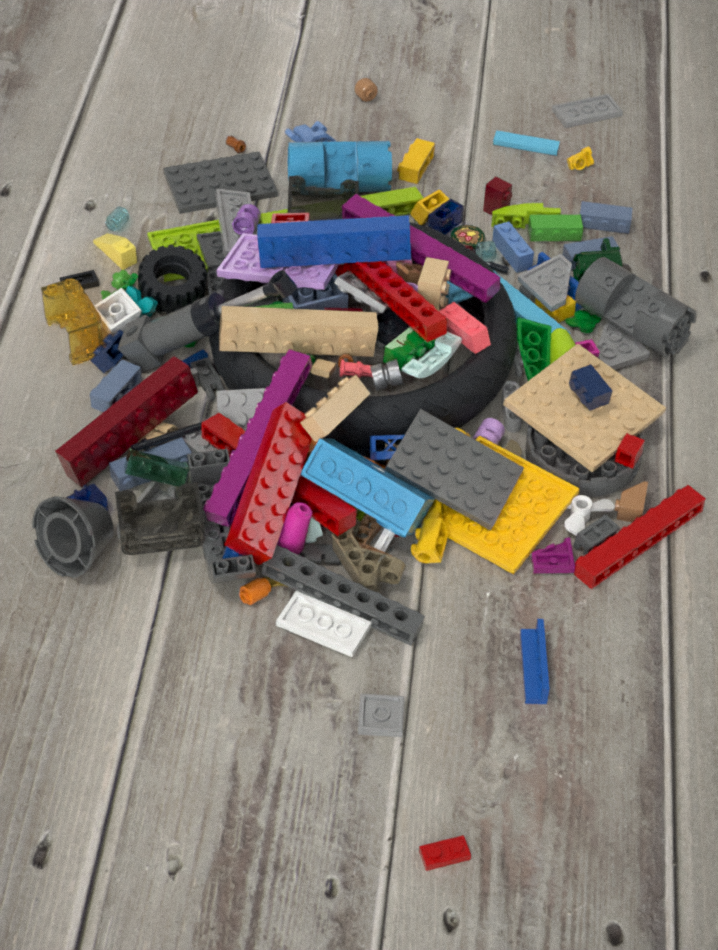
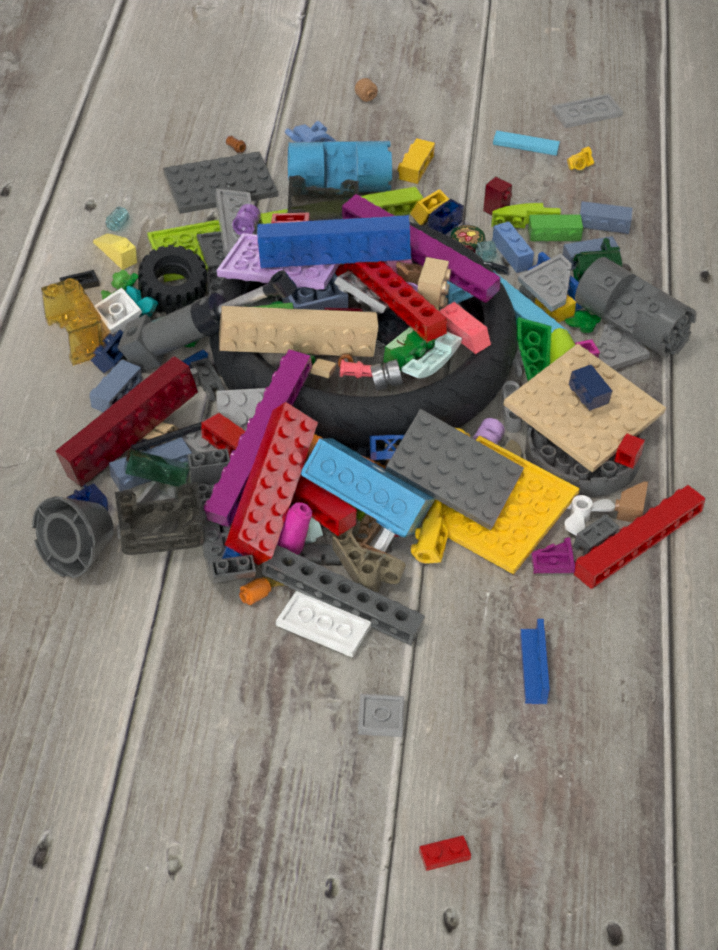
tan brick [300,375,370,442] -> none

